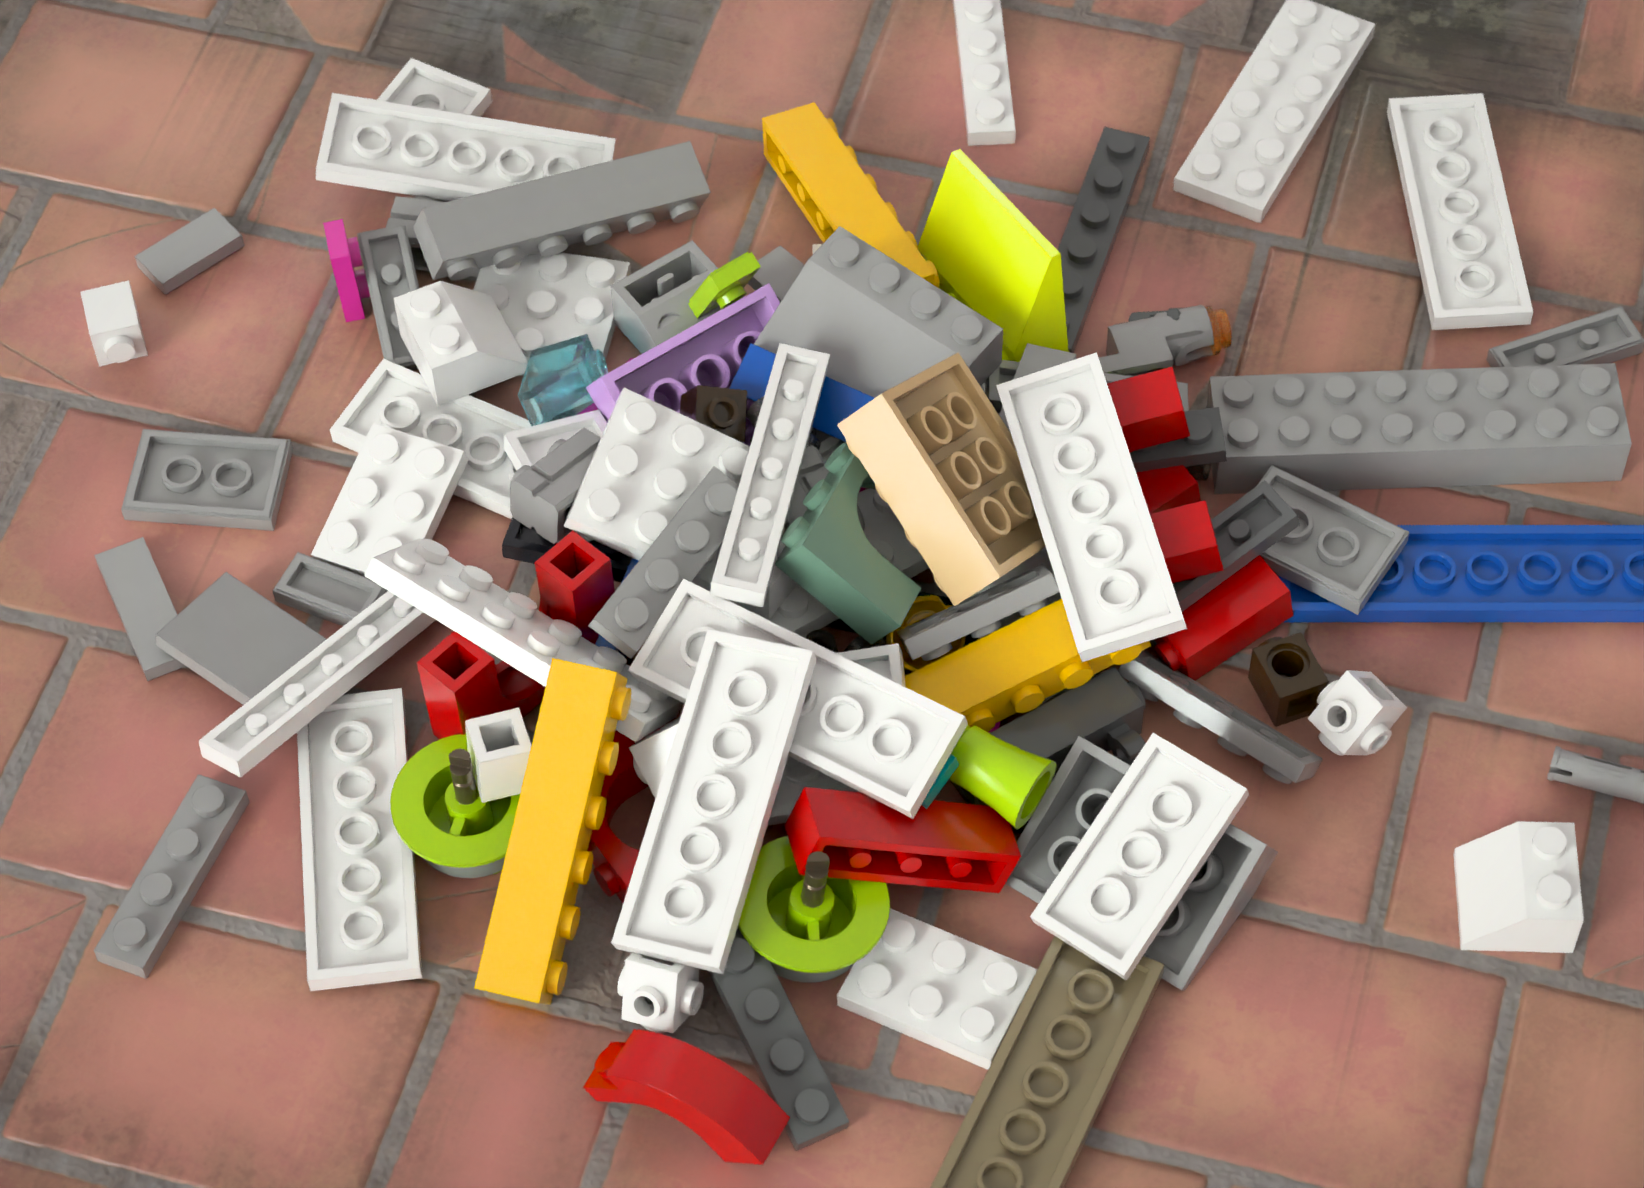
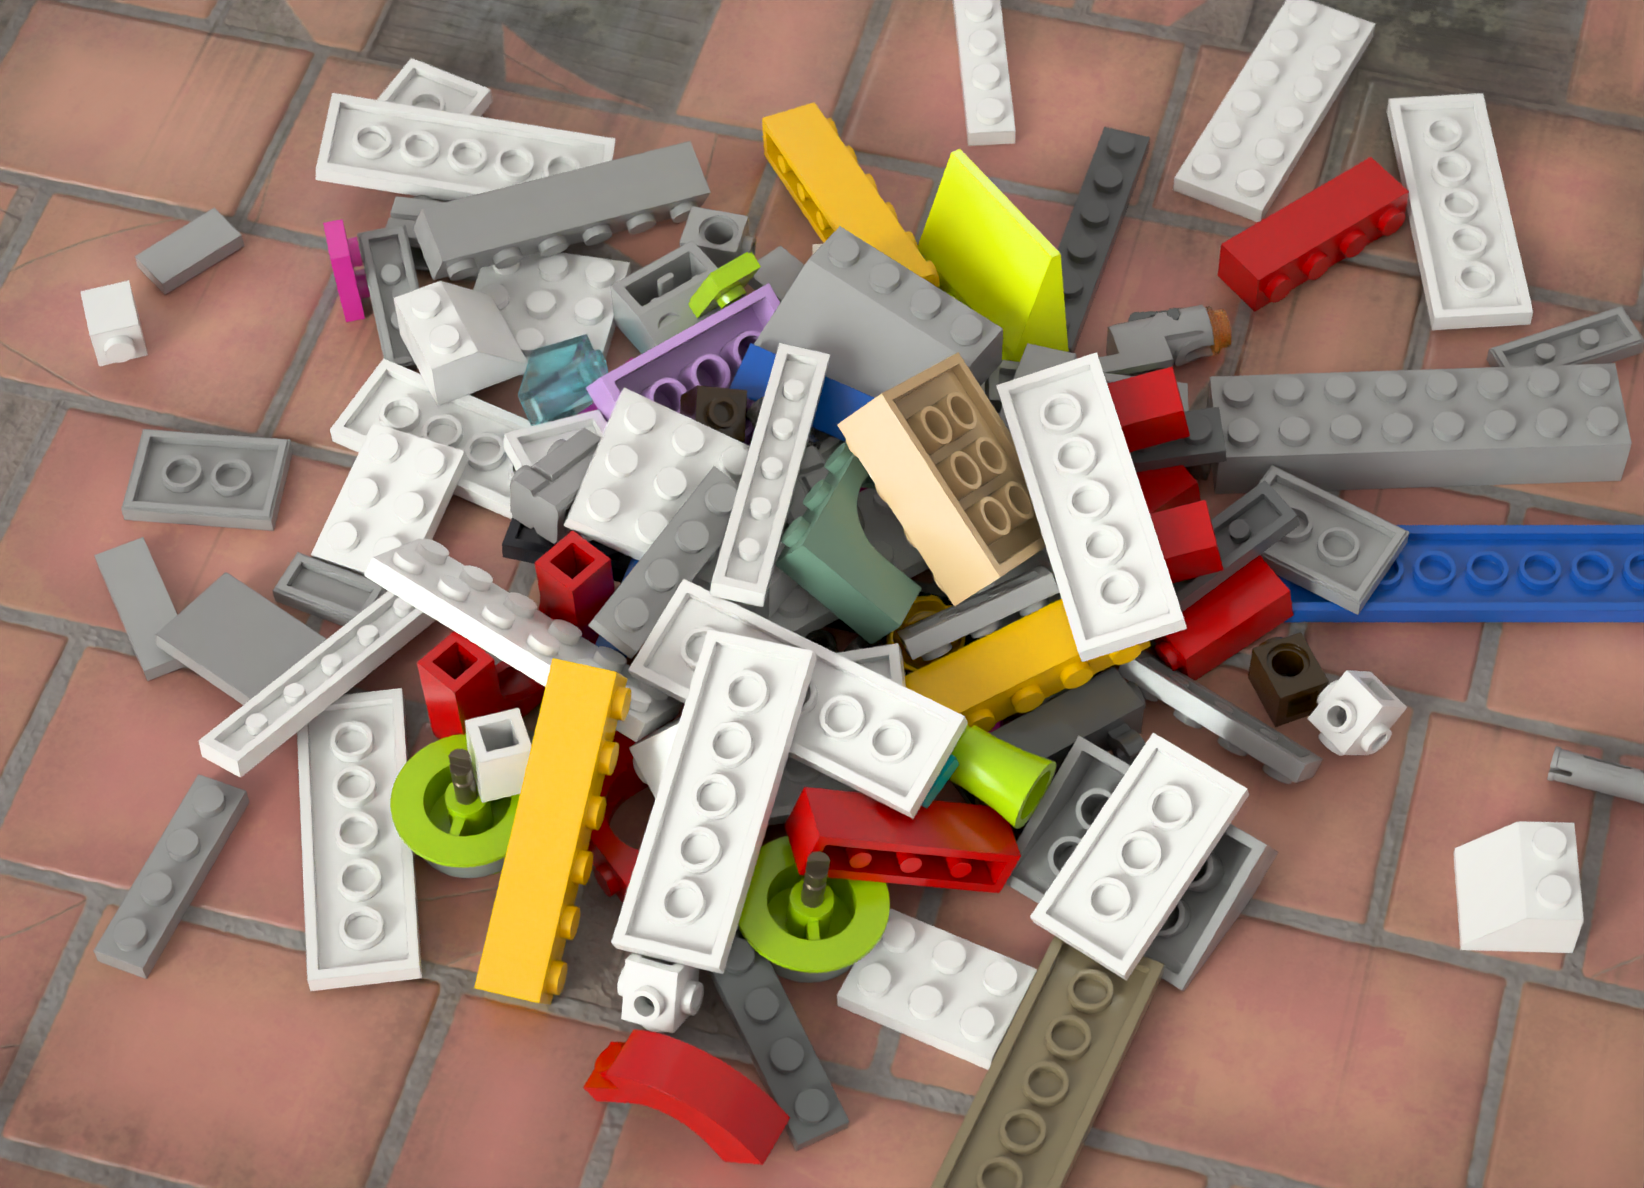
none -> light grey brick [679,206,756,268]
none -> red brick [1217,157,1409,312]

